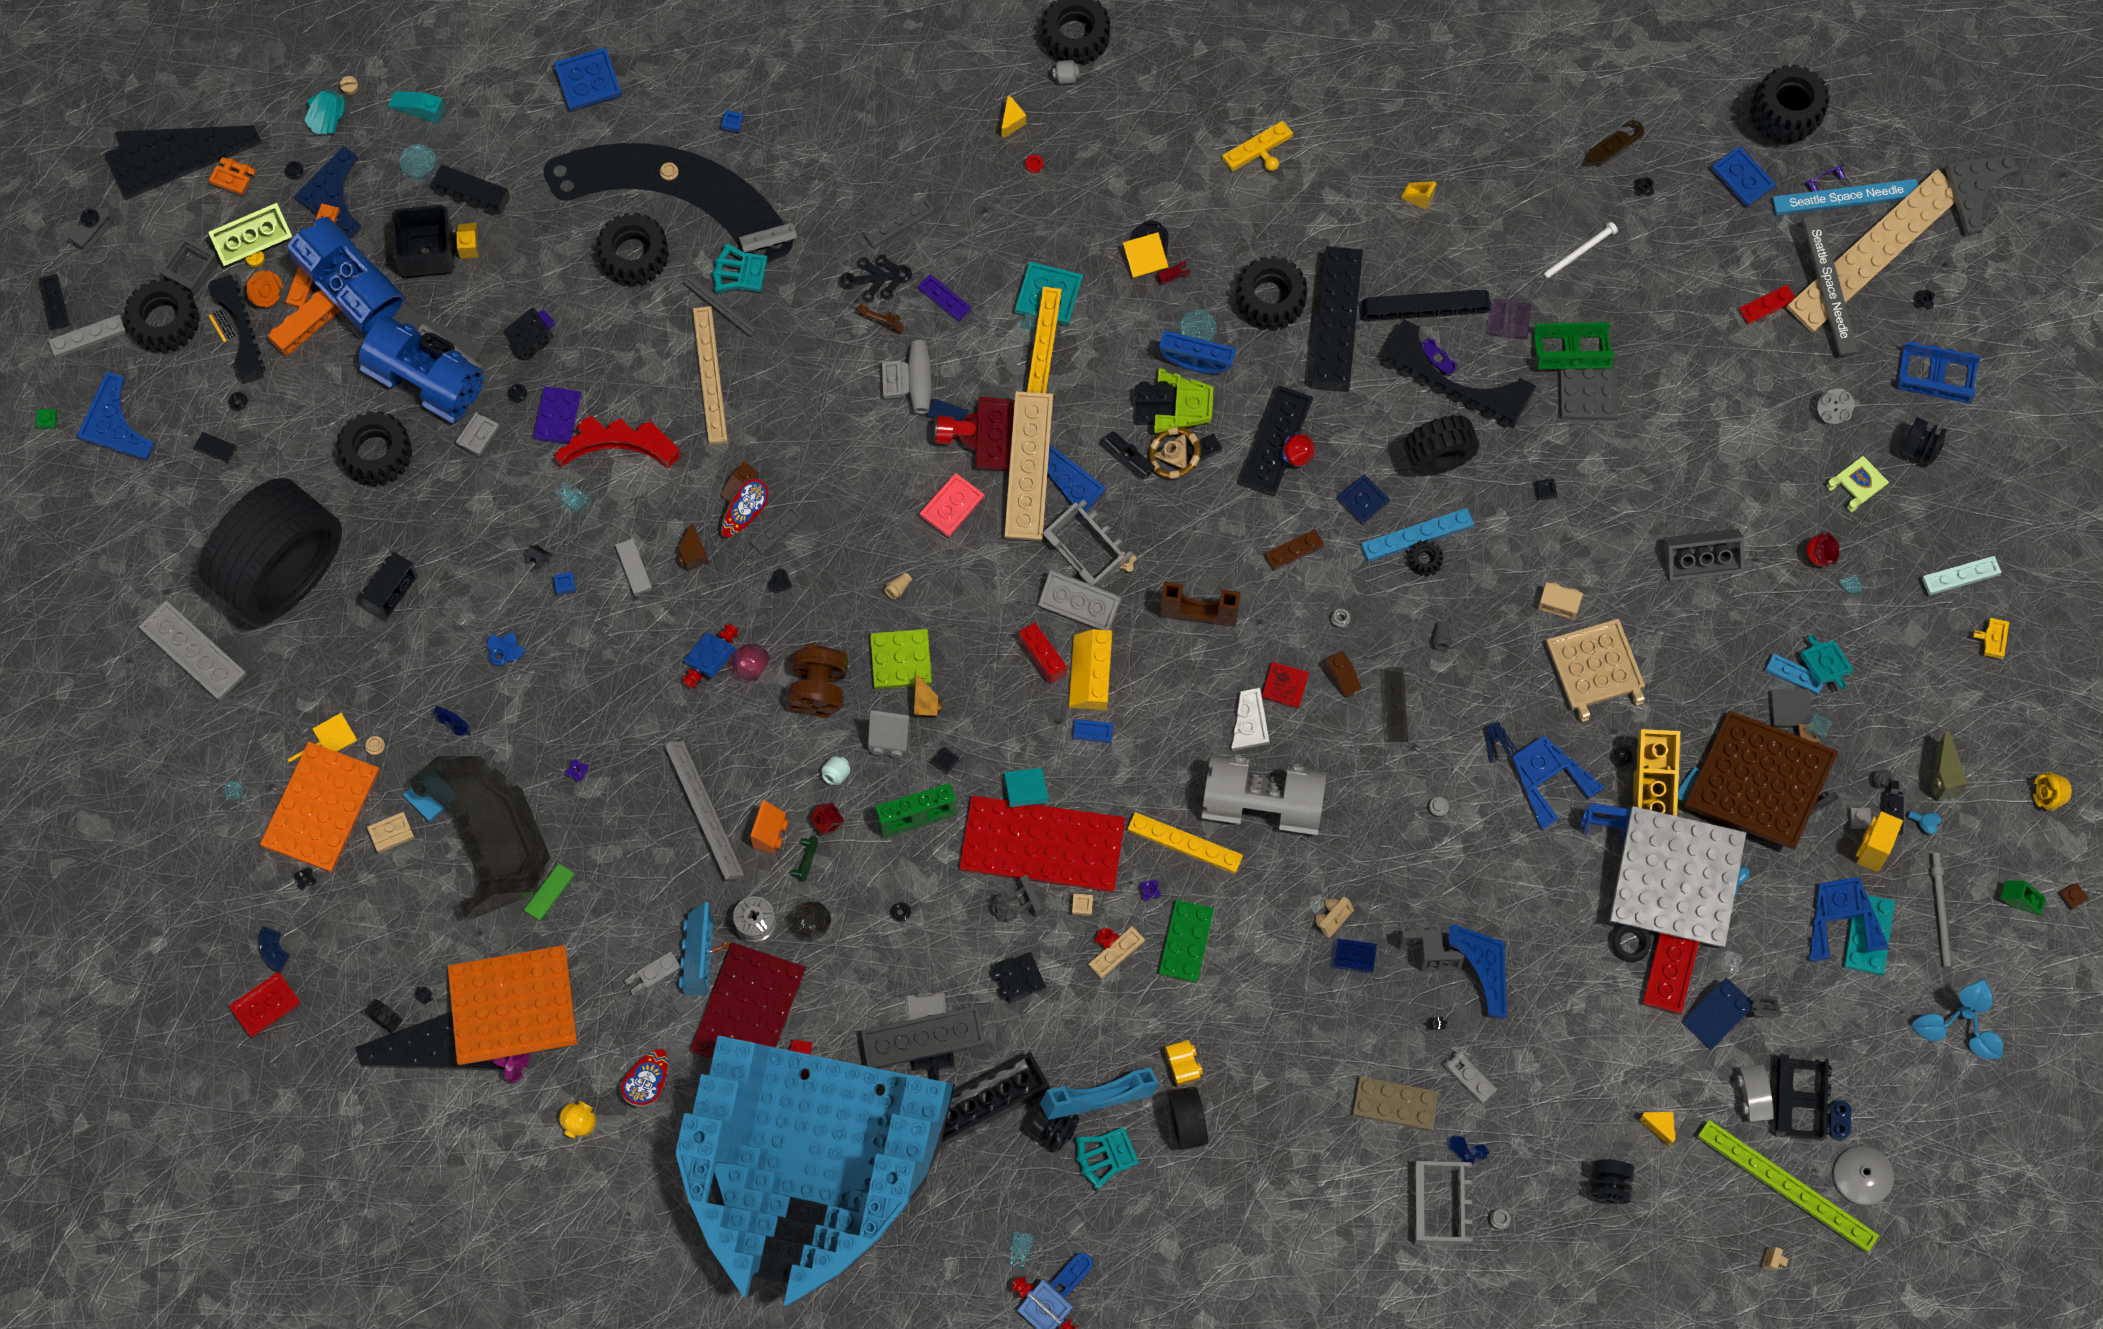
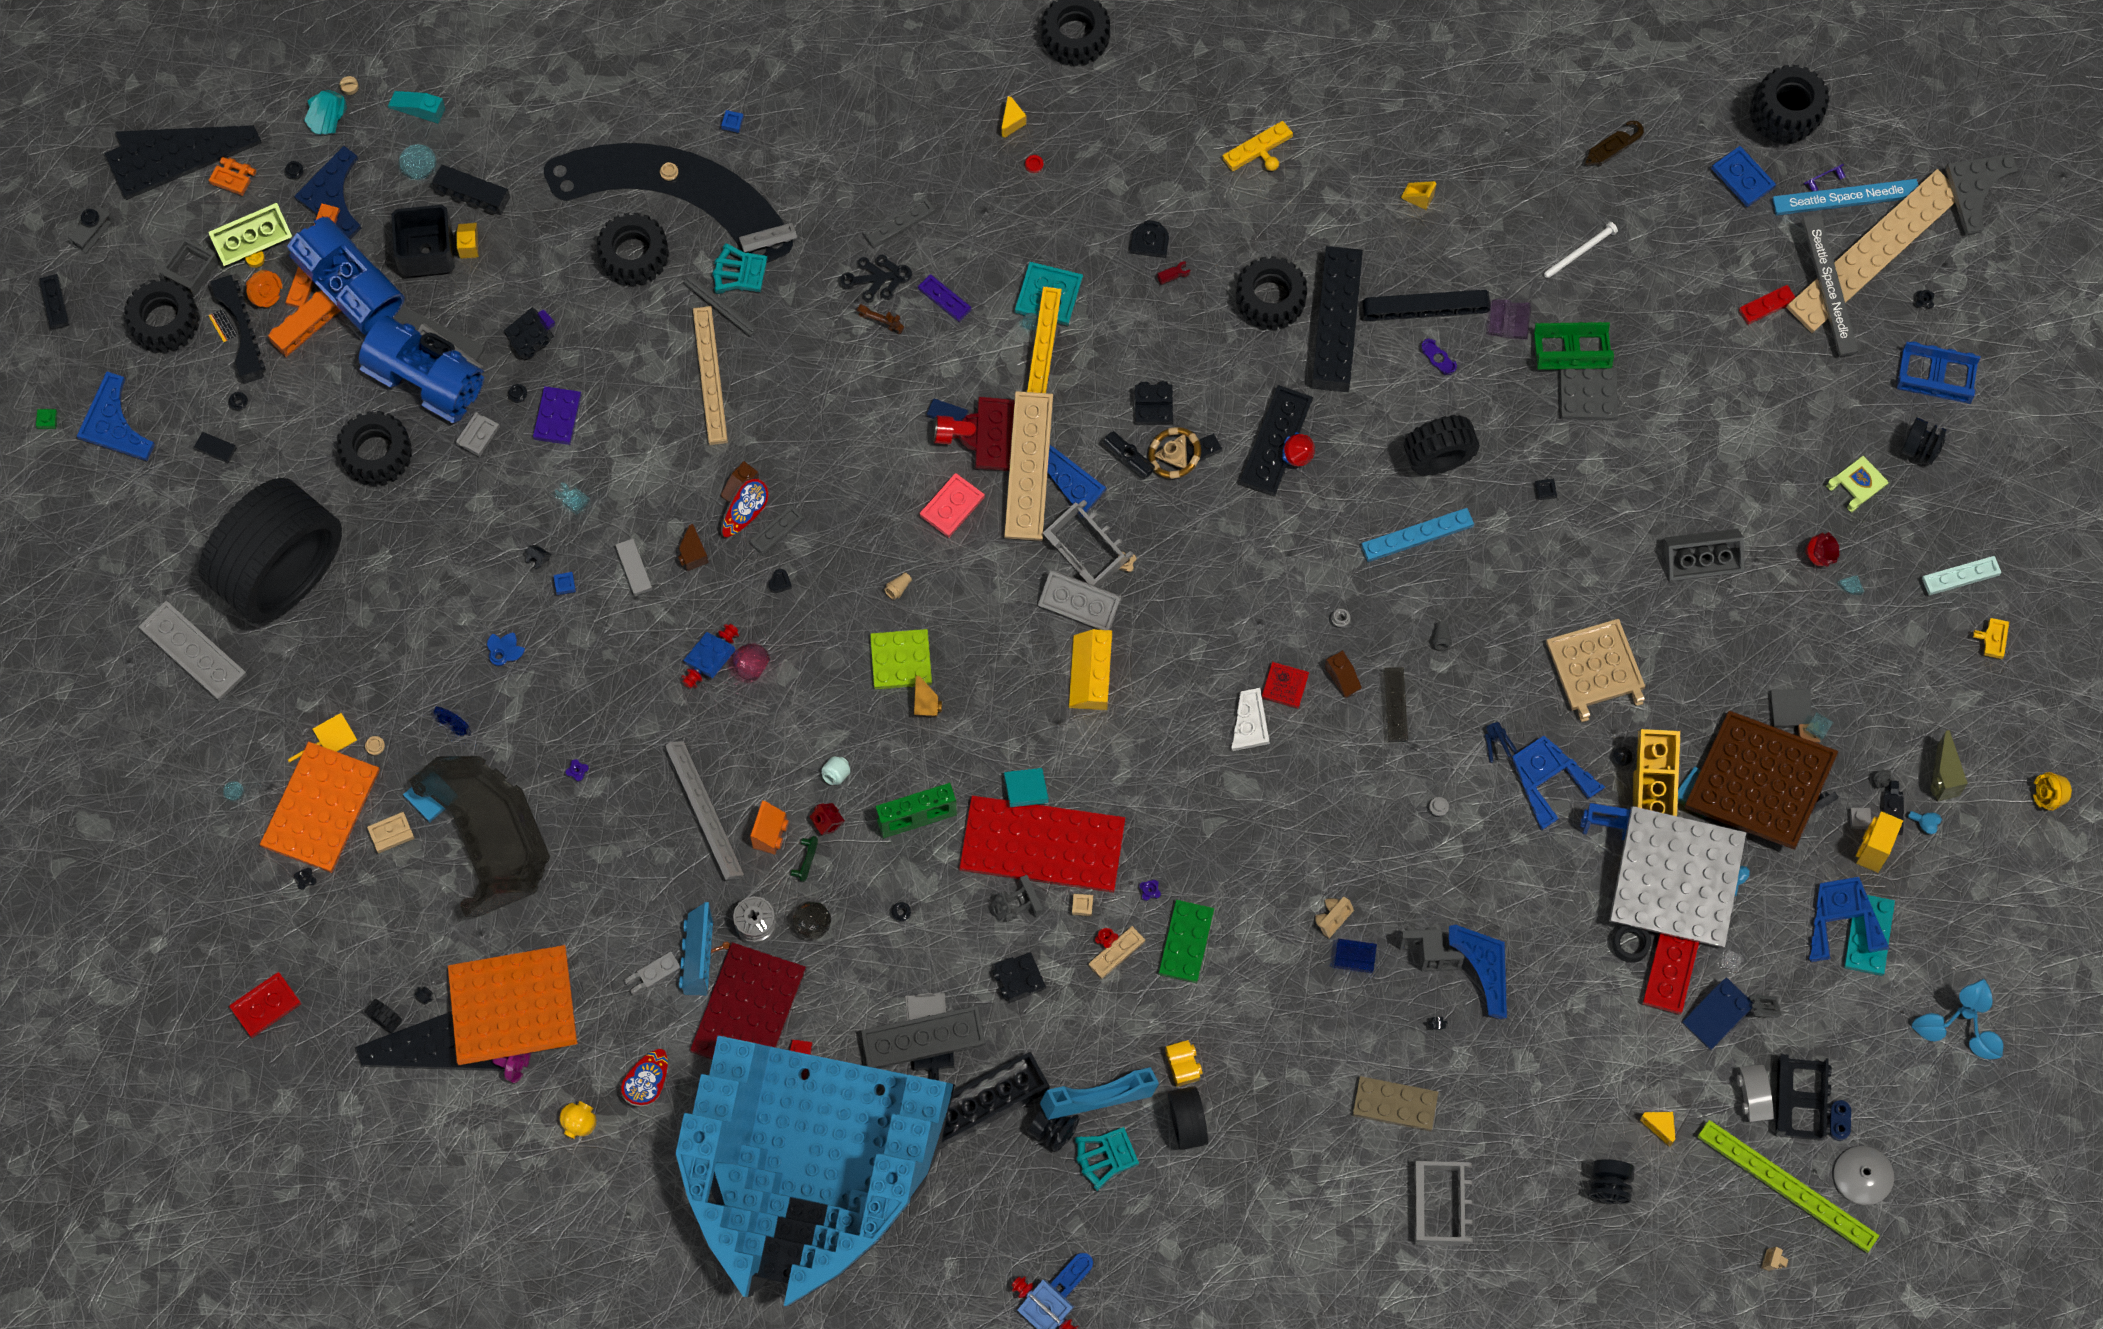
light grey plate [48,315,126,359] -> none
dark blue tile [259,926,290,973] -> none
black brick [361,552,418,622] -> none
bright green tile [524,863,575,922] -> none
blue plate [554,47,622,111] -> none
red arch [554,415,681,469] -> none
reddish brown piece [787,644,849,718] -> none
light grey slope [868,710,911,758] -> none
light grey plate [882,340,932,414] -> none
black plate [932,747,959,775] -> none
clear light blue plate [1010,1231,1034,1269] -> none
red brick [1019,622,1067,684] -> none
light grey head [1053,60,1080,84] -> none
blue tile [1073,719,1113,743] -> none
yellow tile [1123,232,1169,279] -> none
yellow plate [1127,812,1243,874] -> none
lime wing [1154,368,1214,433] -> none
blue window [1159,330,1236,374] -> none
reddish brown arch [1160,581,1240,627] -> none
clear light blue tile [1180,310,1217,342] -> none
light grey cylinder [1202,755,1327,835] -> none
reddish brown plate [1265,529,1324,571] -> none
dark blue tile [1337,474,1390,525] -> none
black arch [1381,319,1536,429] -> none
black tyre [1408,540,1443,577] -> none
light grey plate [1444,1051,1497,1105] -> none
clear blue piece [1449,1135,1490,1164] -> none
light grey plate [1490,1209,1511,1229] -> none
tan brick [1538,582,1583,620] -> none
black plate [1636,177,1655,195] -> none
dark azure tile [1765,653,1823,696] -> none
teal plate [1800,634,1854,690] -> none
light grey plate [1817,387,1854,424] -> none
light grey bar [1932,852,1951,968] -> none
green slope [2001,880,2046,915] -> none
reddish brown plate [2060,883,2089,910] -> none

